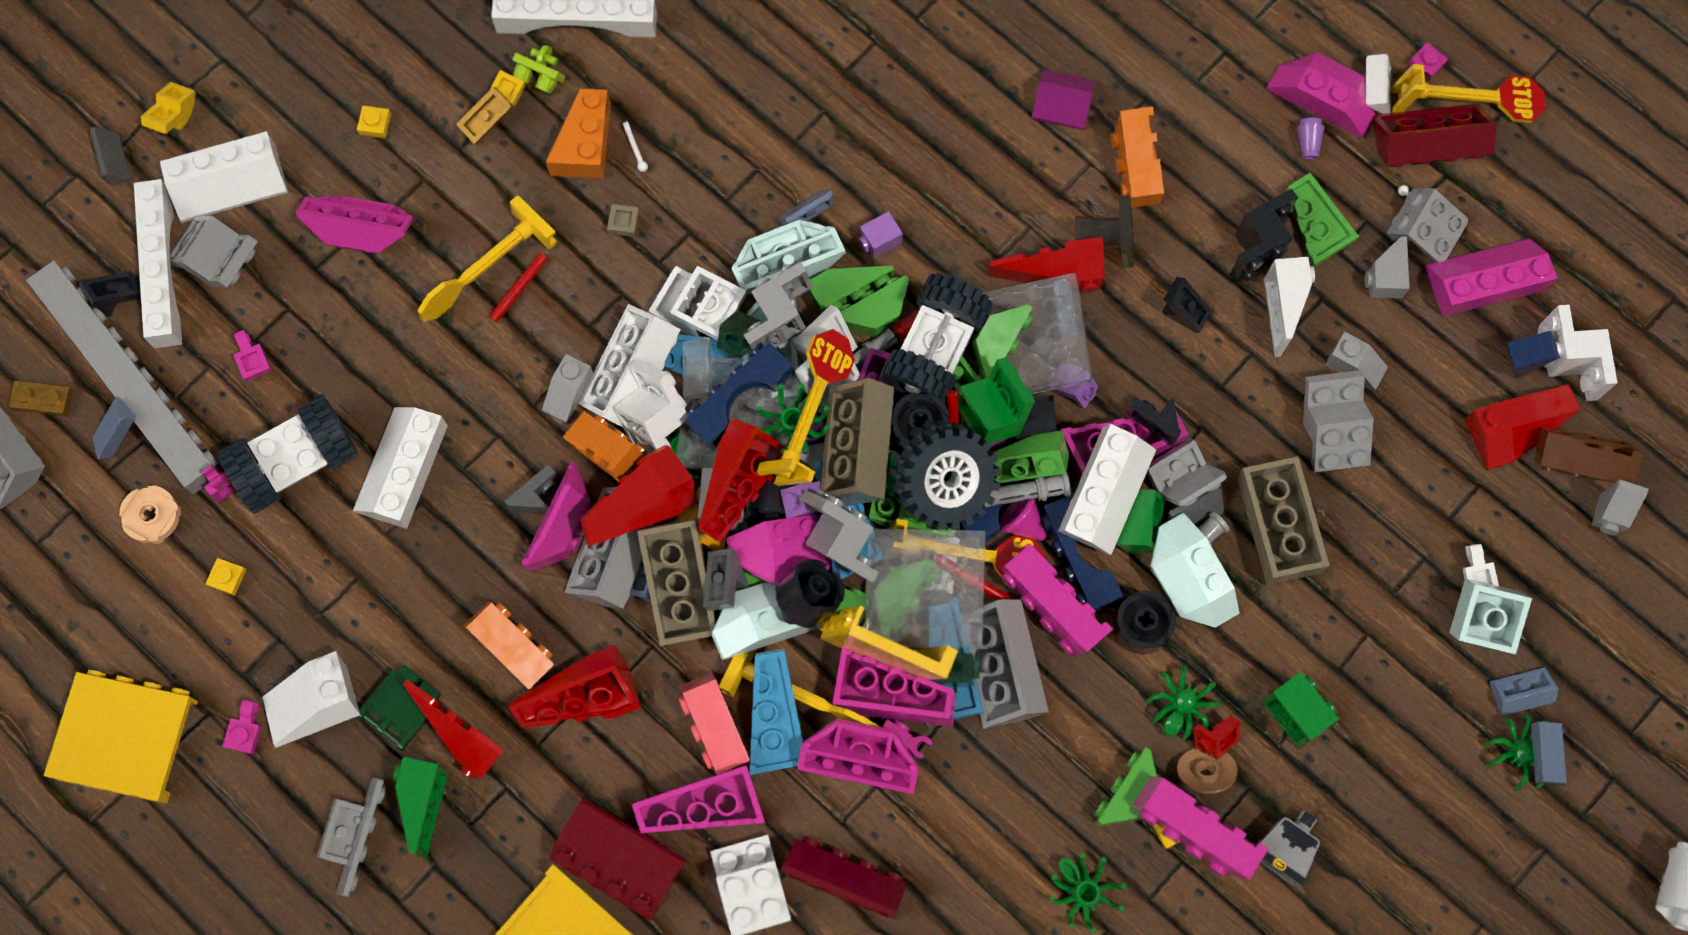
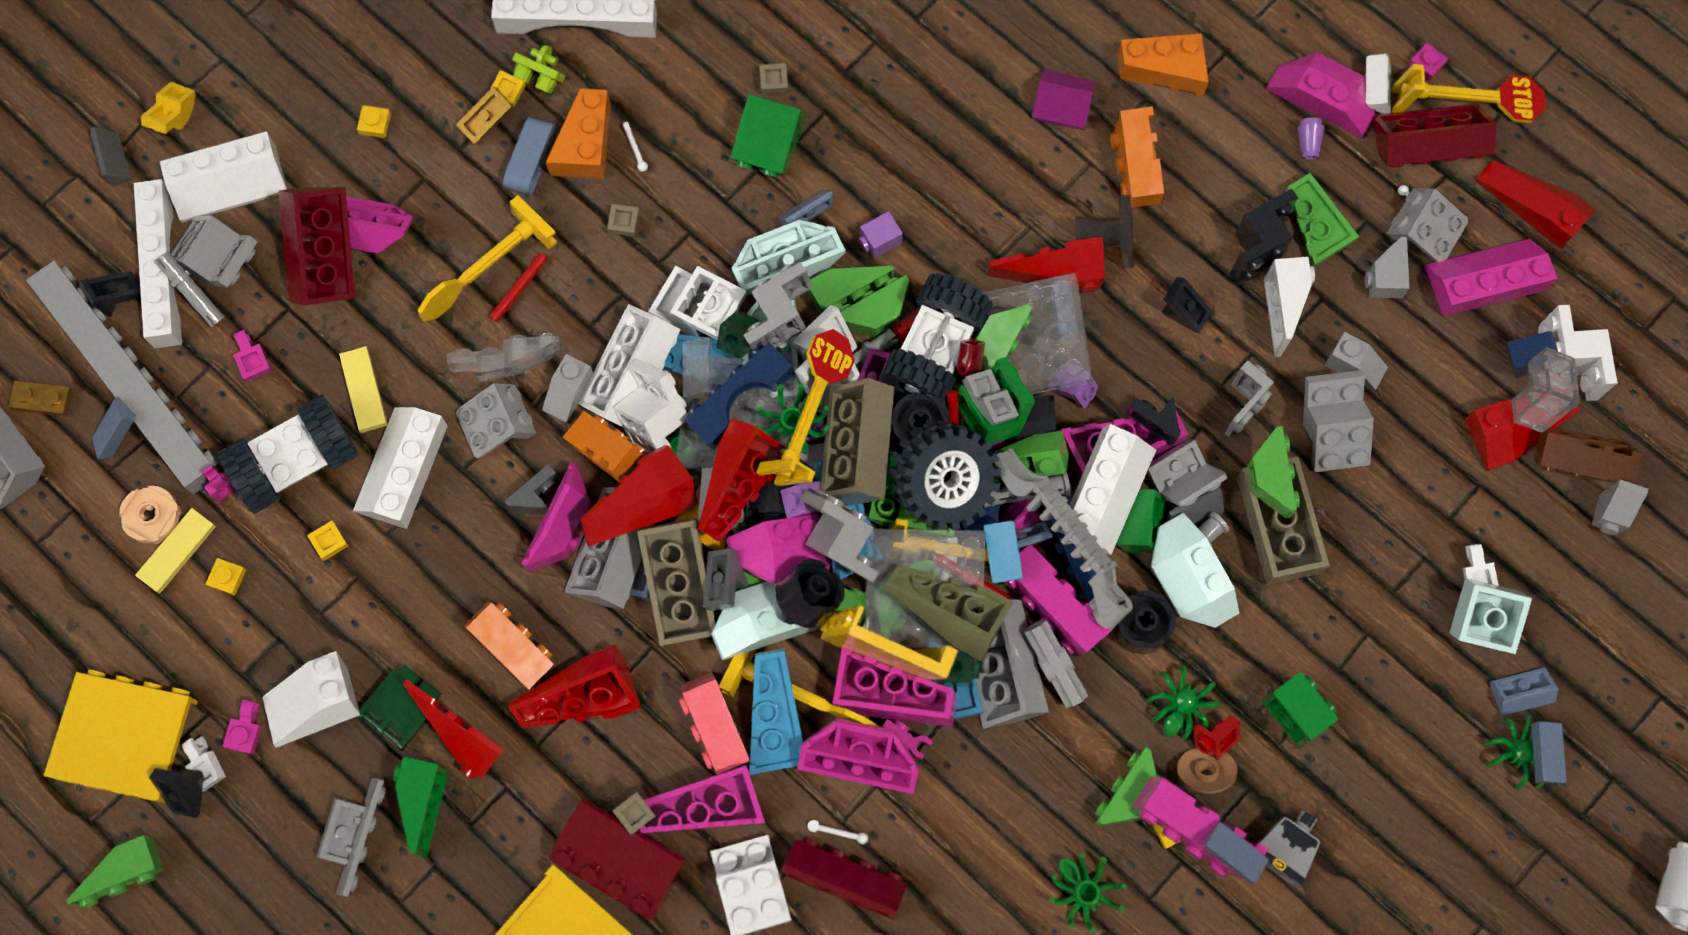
none -> bright green slope [67,835,164,909]
none -> light yellow tile [135,508,216,594]
none -> black slope [149,768,204,818]
none -> light grey pin [154,251,225,327]
none -> white plate [182,737,226,792]
none -> dark red slope [278,187,355,306]
none -> yellow plate [307,521,348,561]
none -> light yellow tile [339,346,388,433]
none -> clear slope [447,333,563,381]
none -> light grey bracket [456,383,536,458]
none -> sand blue beam [503,117,556,196]
none -> dark tan plate [613,792,655,835]
none -> green slope [730,94,809,178]
none -> dark tan plate [759,63,788,94]
none -> white hinge [808,820,868,844]
none -> olive wedge [884,565,1013,661]
none -> dark red piece [957,339,985,386]
none -> light grey slope [962,369,1019,426]
none -> dark azure slope [983,520,1023,583]
none -> light grey piece [995,448,1133,629]
none -> sand blue slope [1015,522,1053,550]
none -> light grey piece [1024,619,1088,708]
none -> orange wedge [1117,34,1209,97]
none -> sand blue slope [1201,821,1269,884]
none -> light grey bracket [1224,360,1274,437]
none -> bright green slope [1247,426,1300,518]
none -> red wedge [1475,160,1596,249]
none -> clear brick [1512,347,1580,433]

